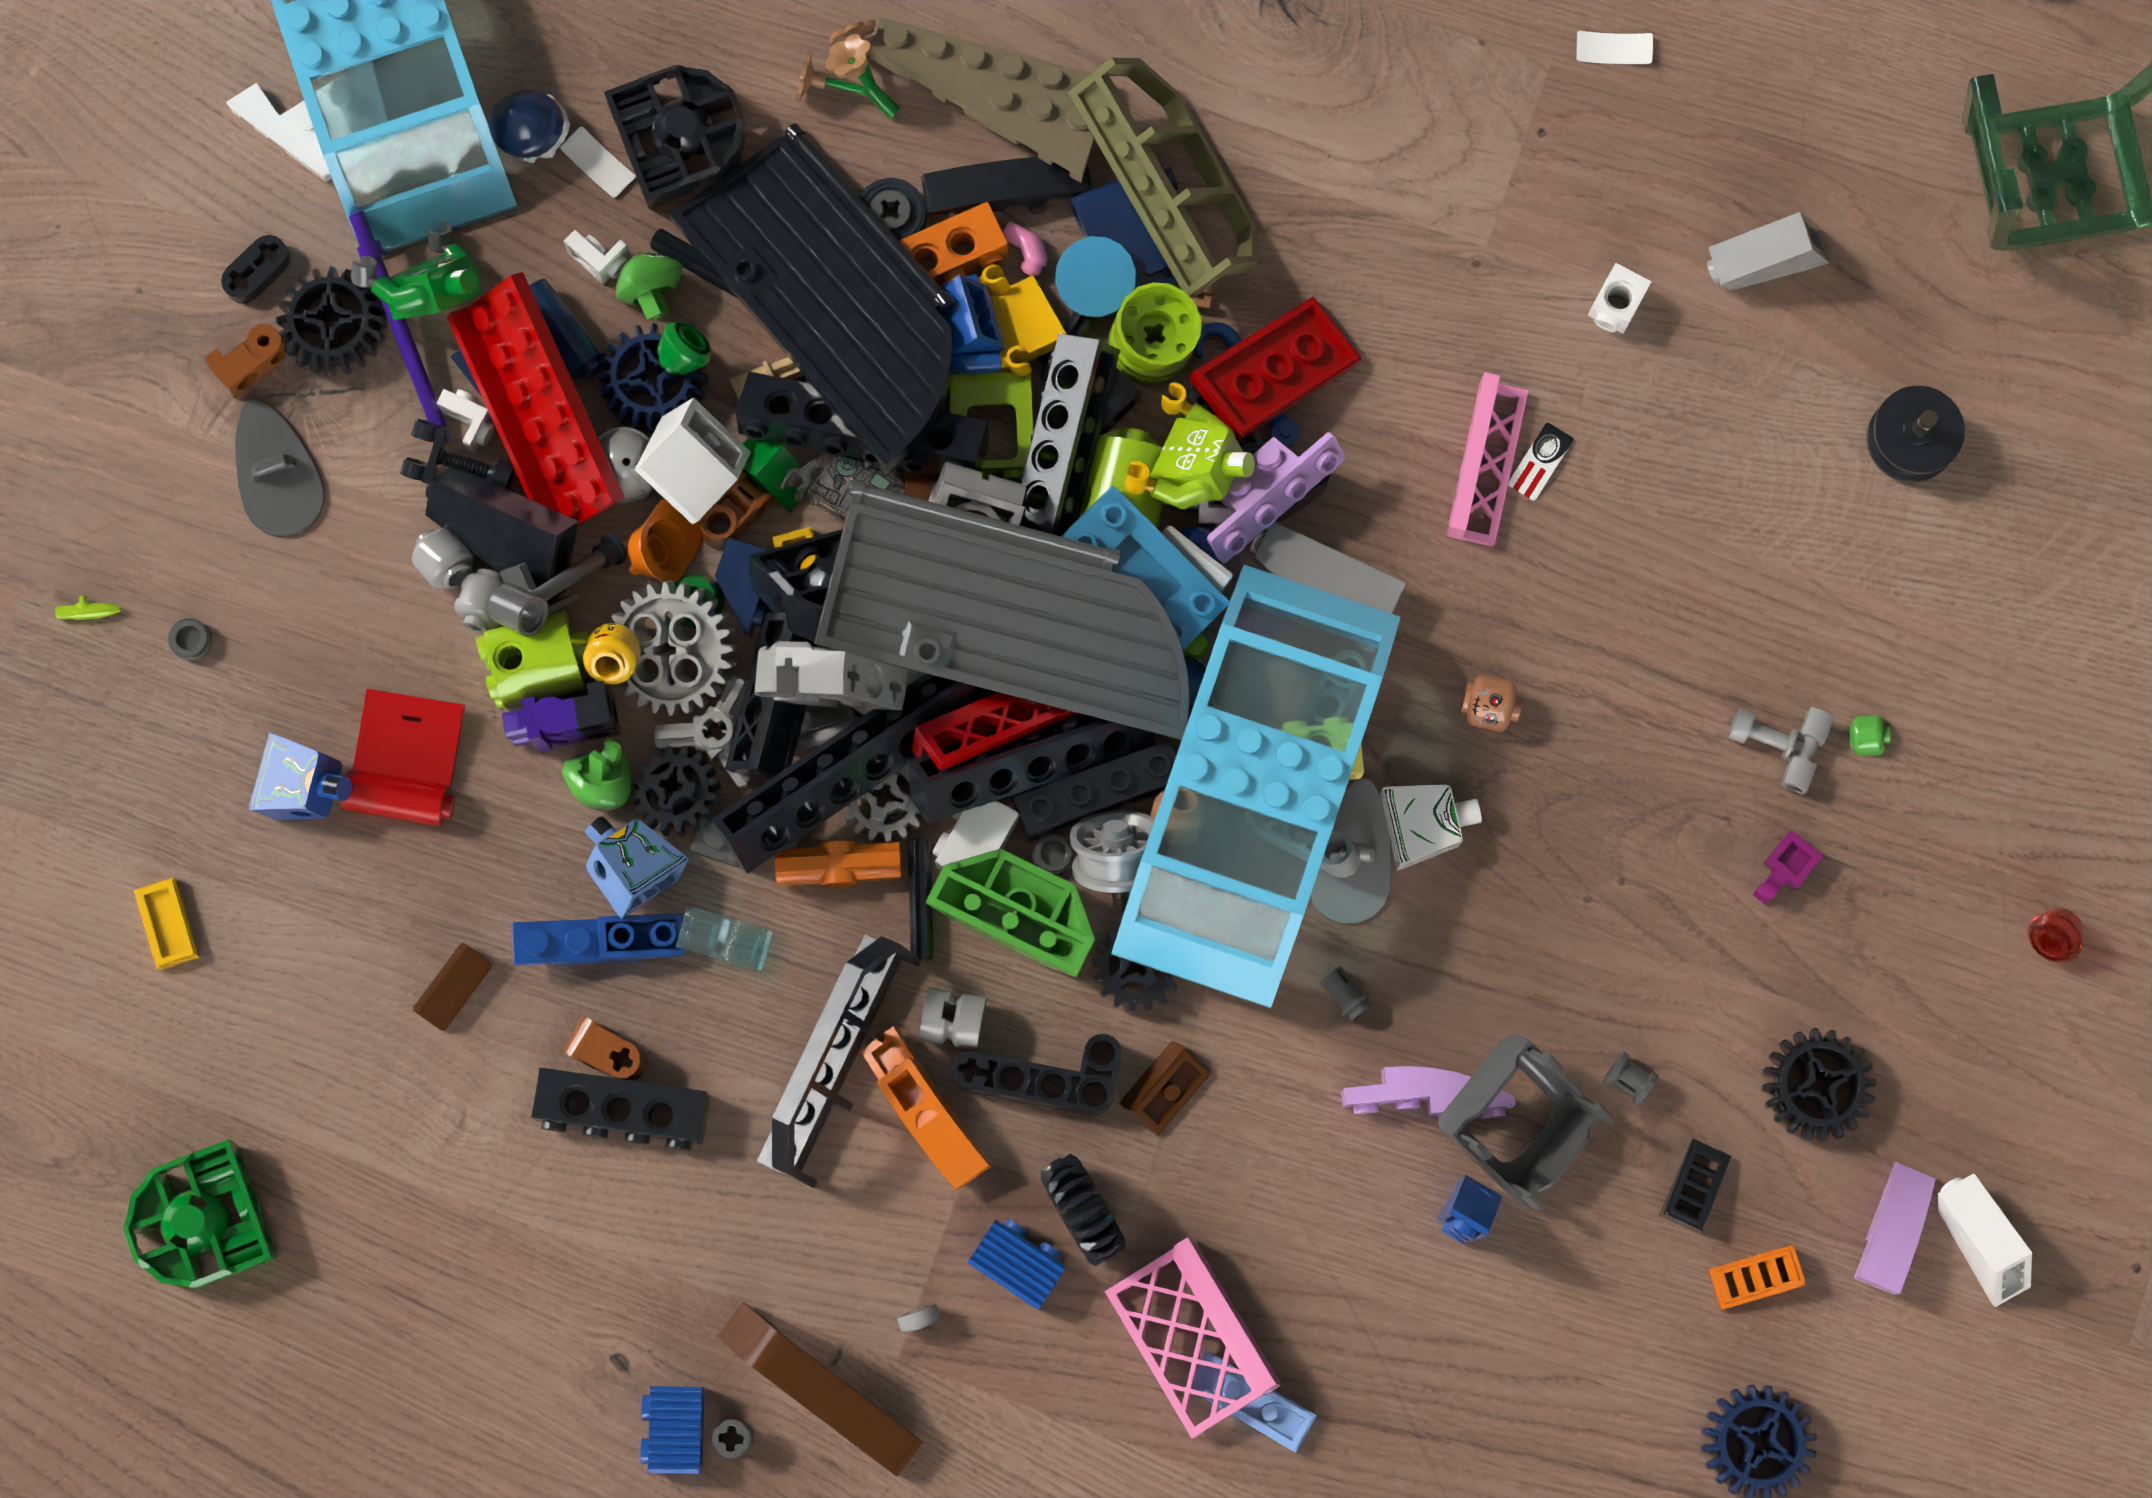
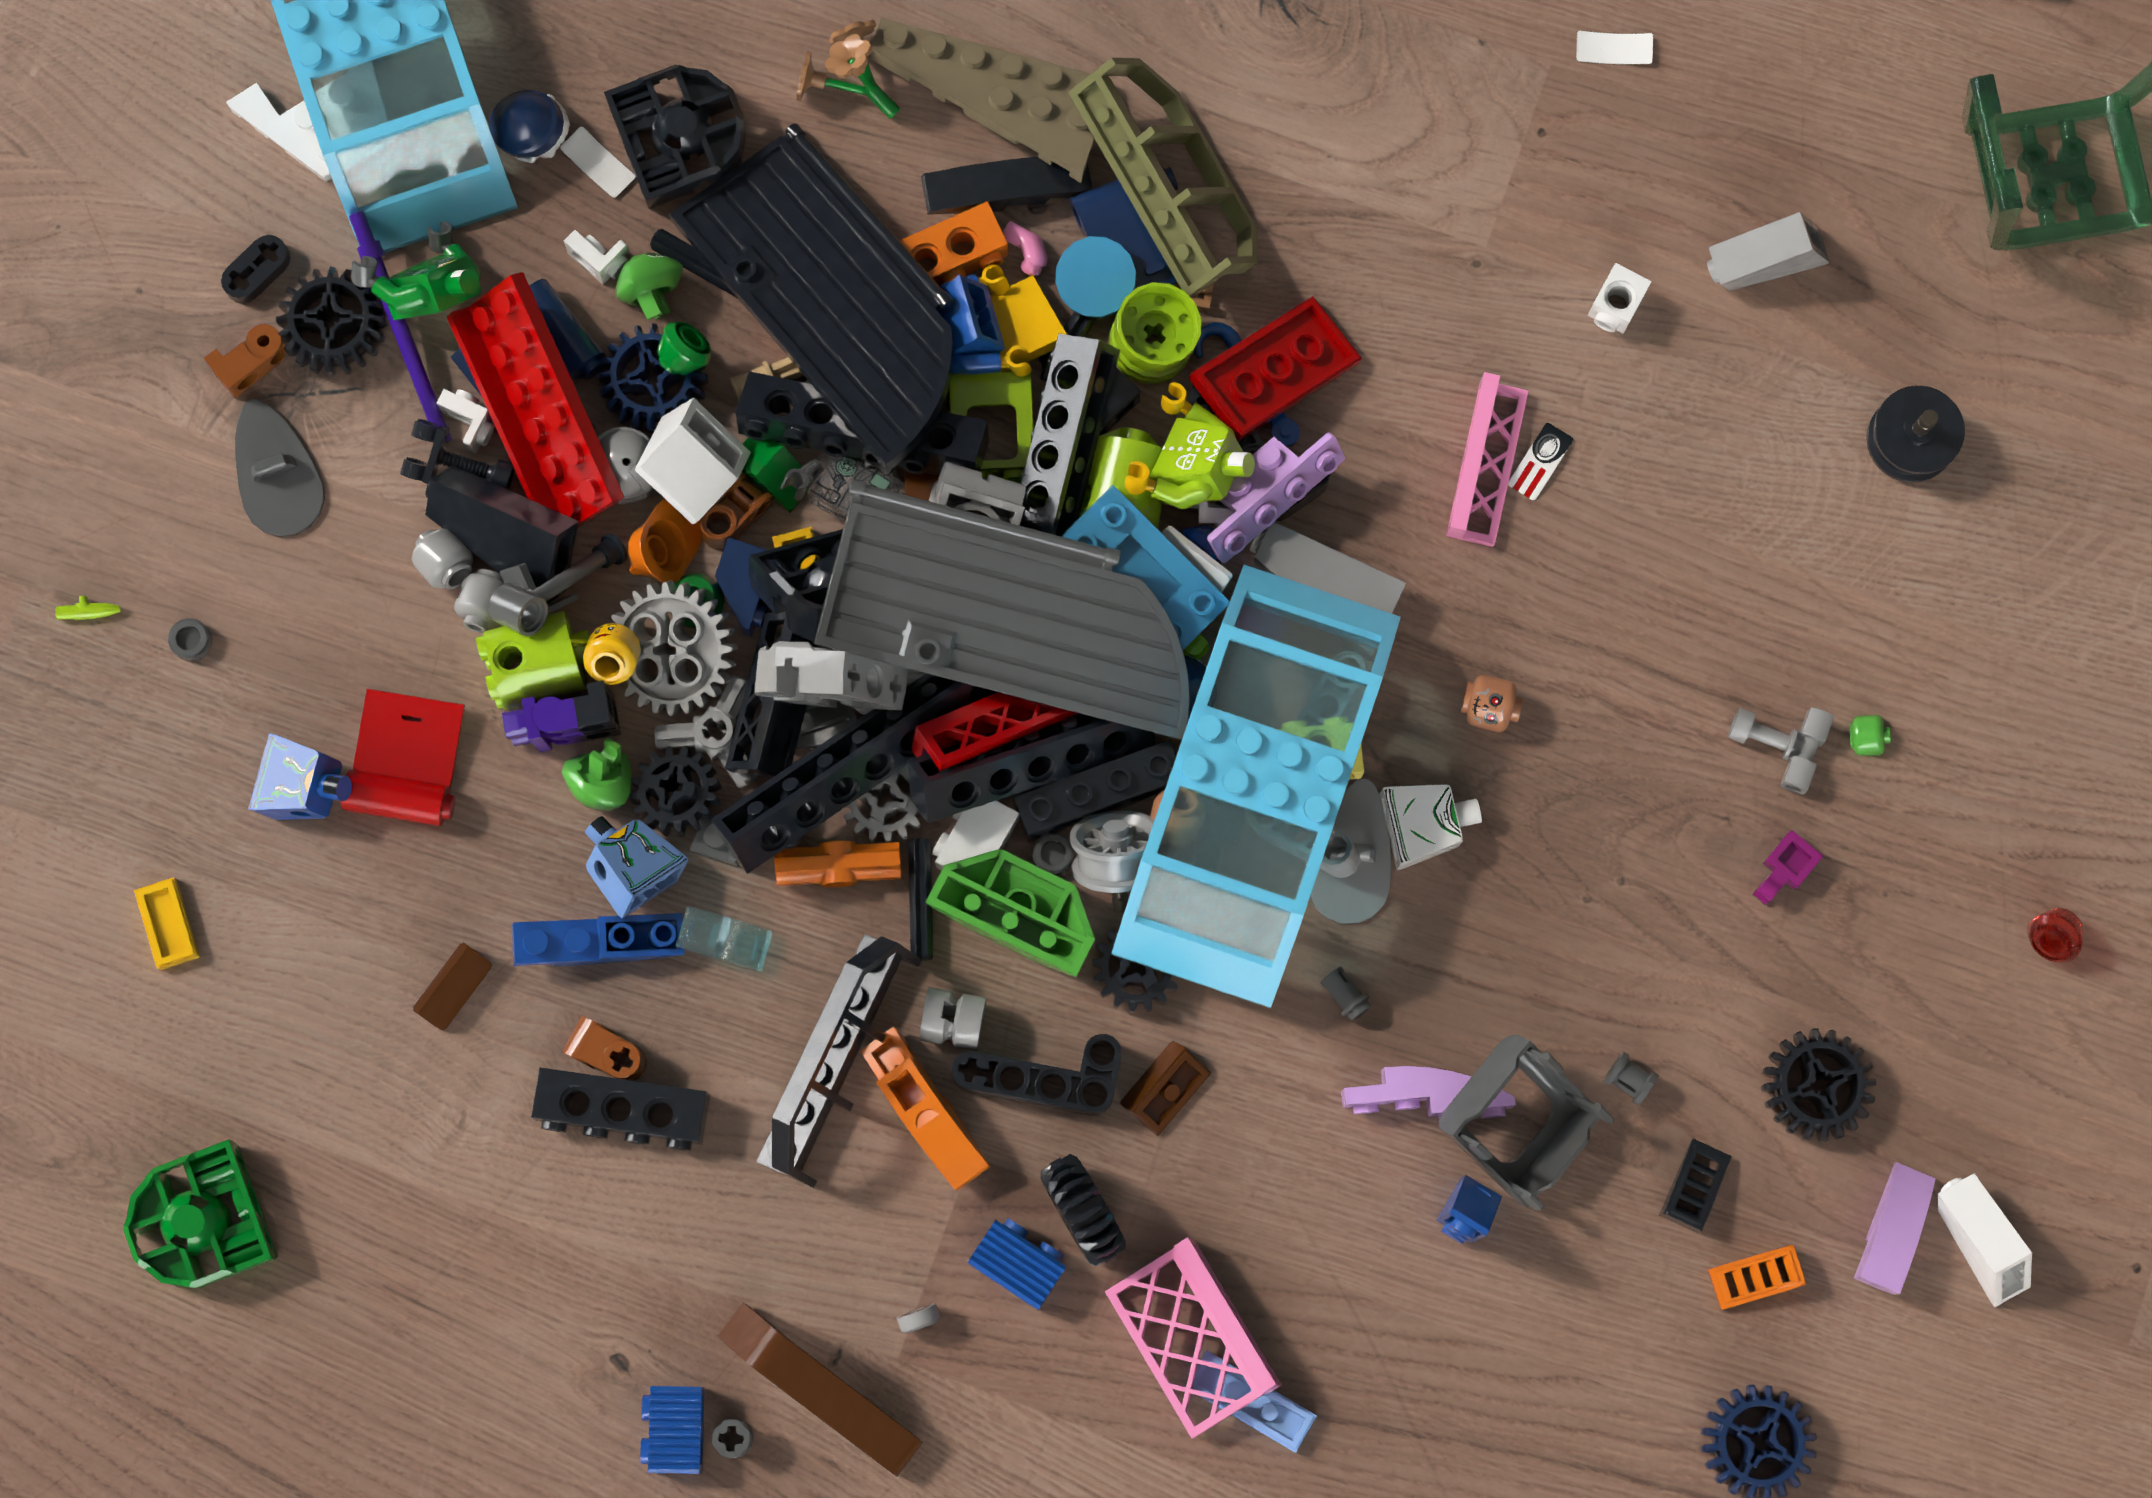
wheel [859,177,927,240] -> none

